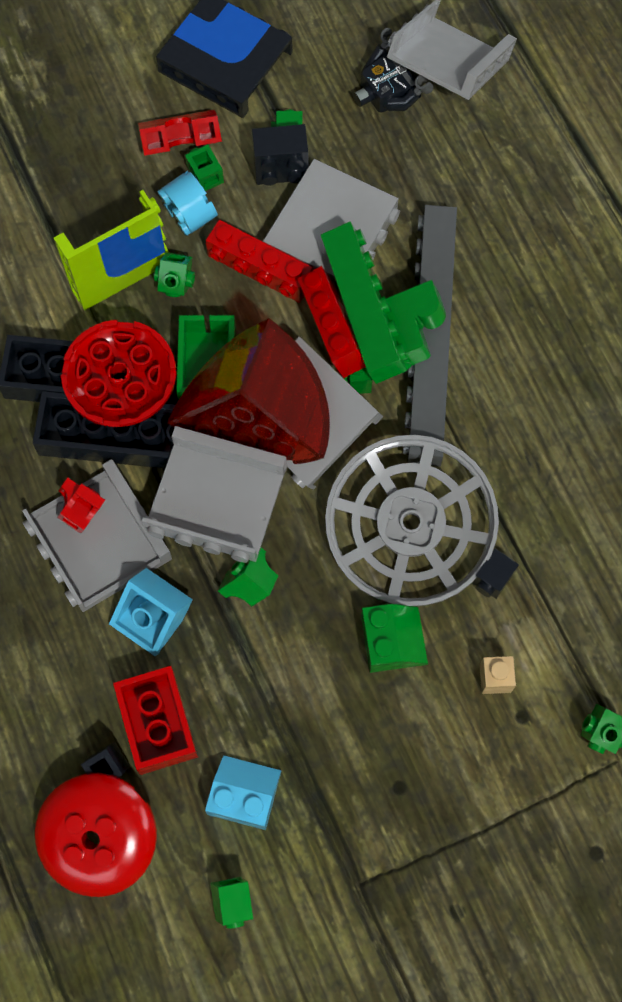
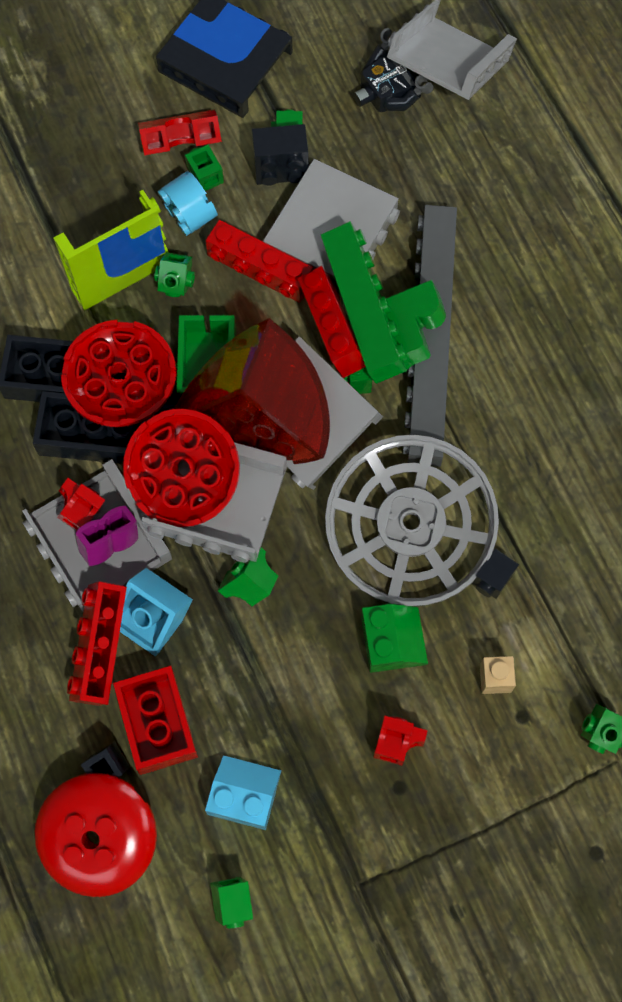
none -> red brick [67,581,127,706]
none -> magenta brick [75,506,138,566]
none -> red brick [123,409,240,527]
none -> red brick [373,716,428,766]

